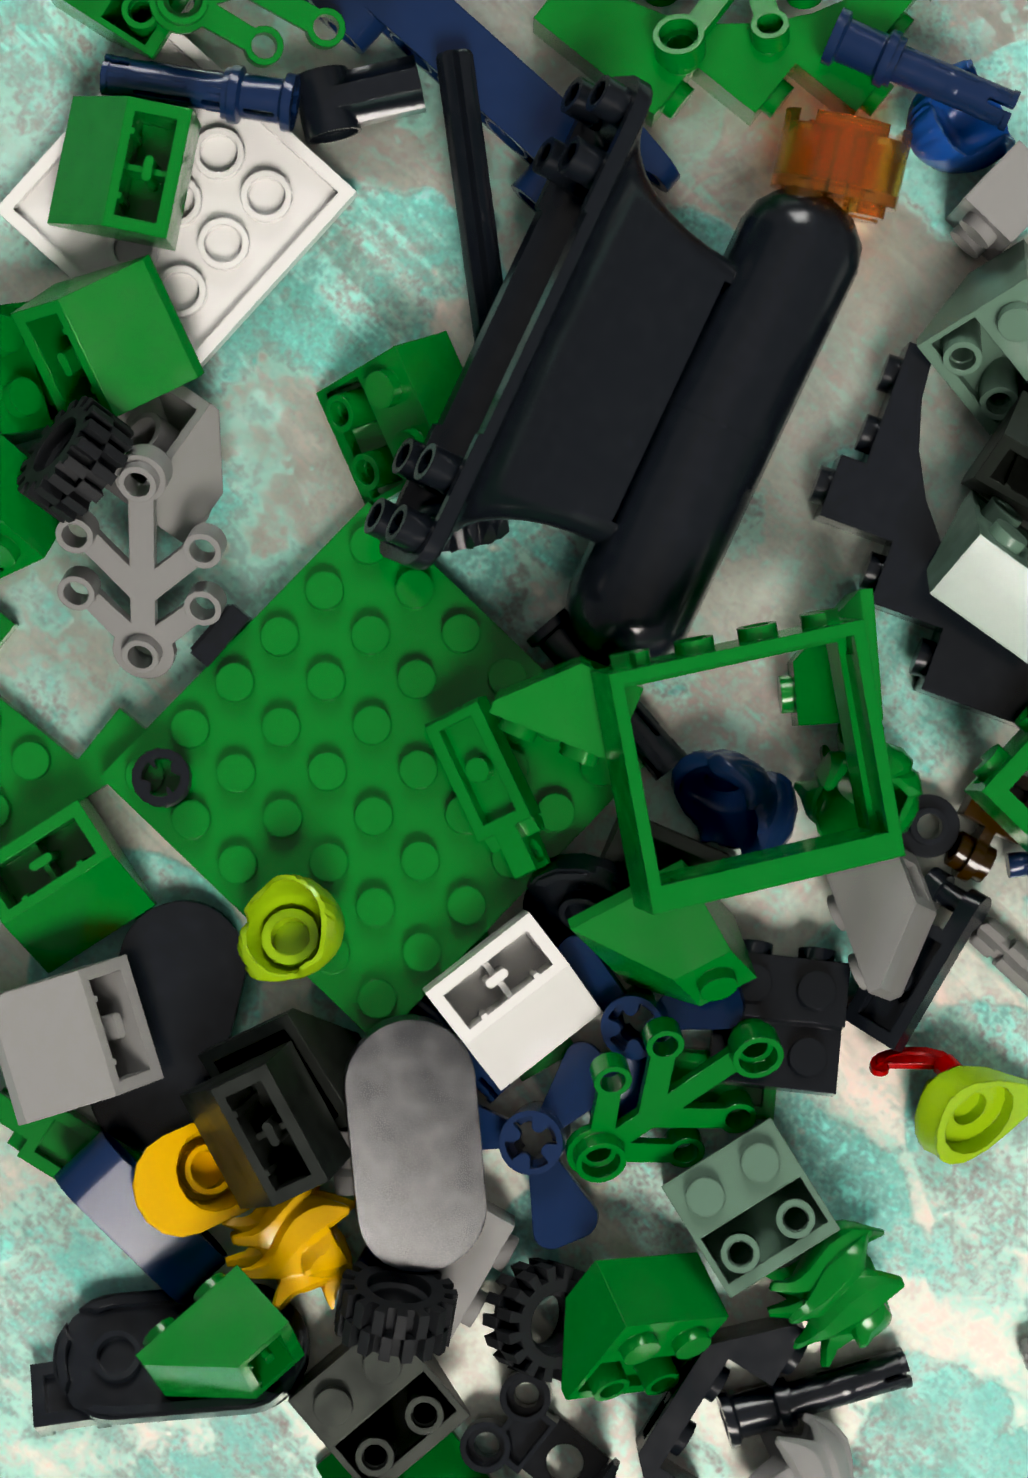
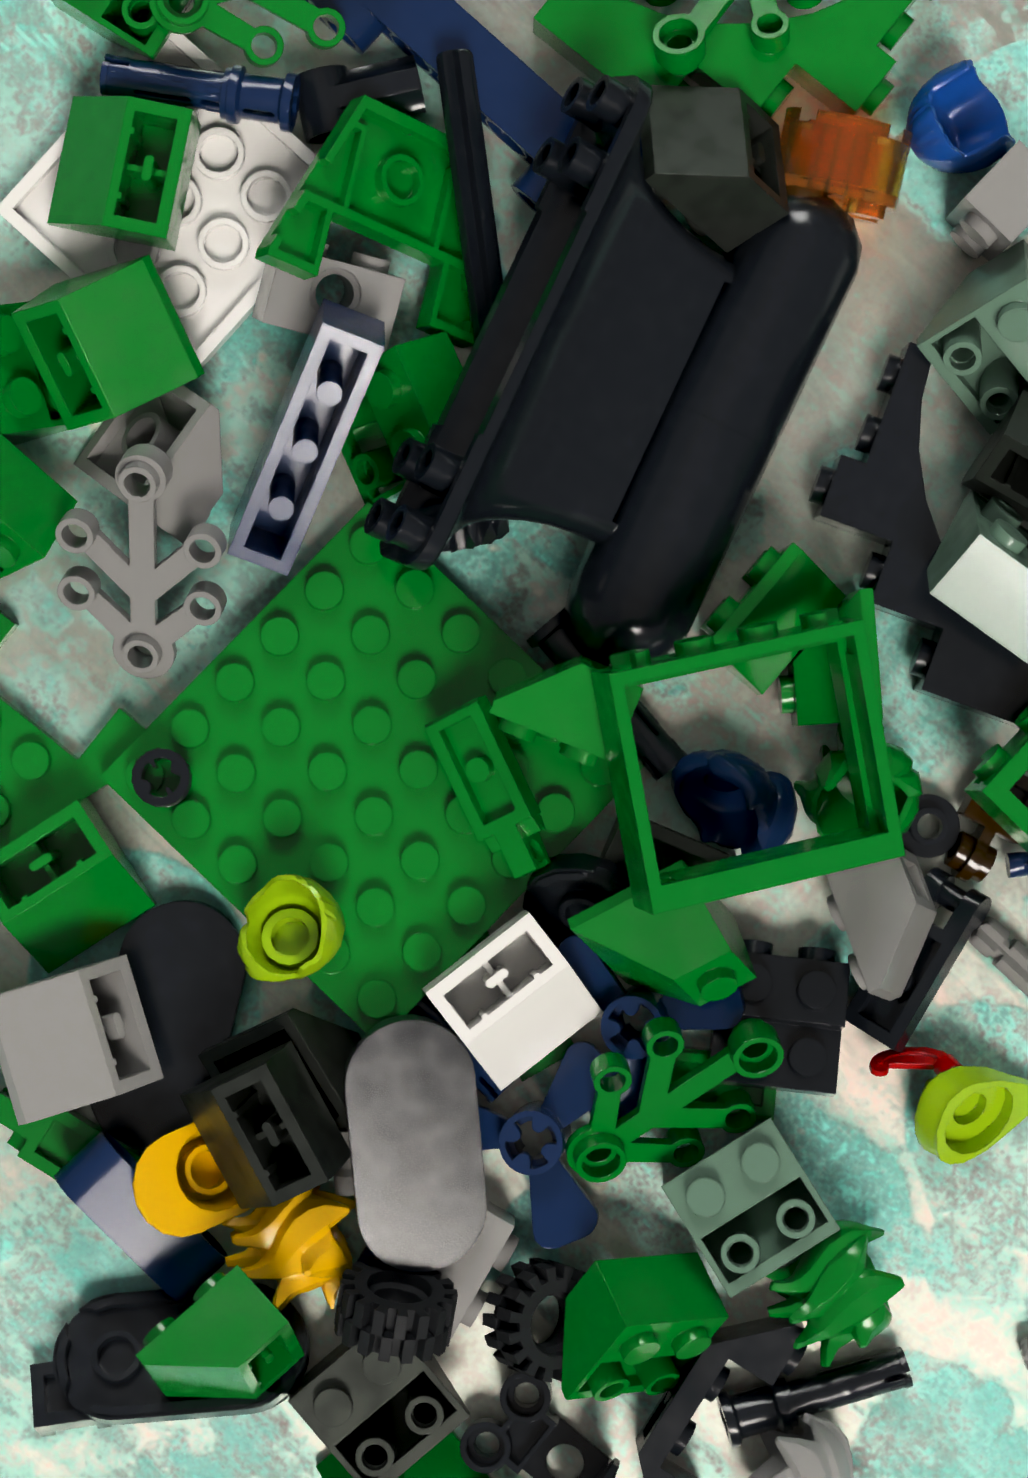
black tyre [17,396,134,523] -> none
black tile [190,604,252,668] -> none
dark blue pin [820,8,1021,132] -> none
none -> brick [227,298,385,576]
none -> light grey brick [252,244,406,352]
none -> green wing [255,95,474,348]
none -> pearl dark grey slope [641,85,789,253]
none -> green slope [700,542,845,695]

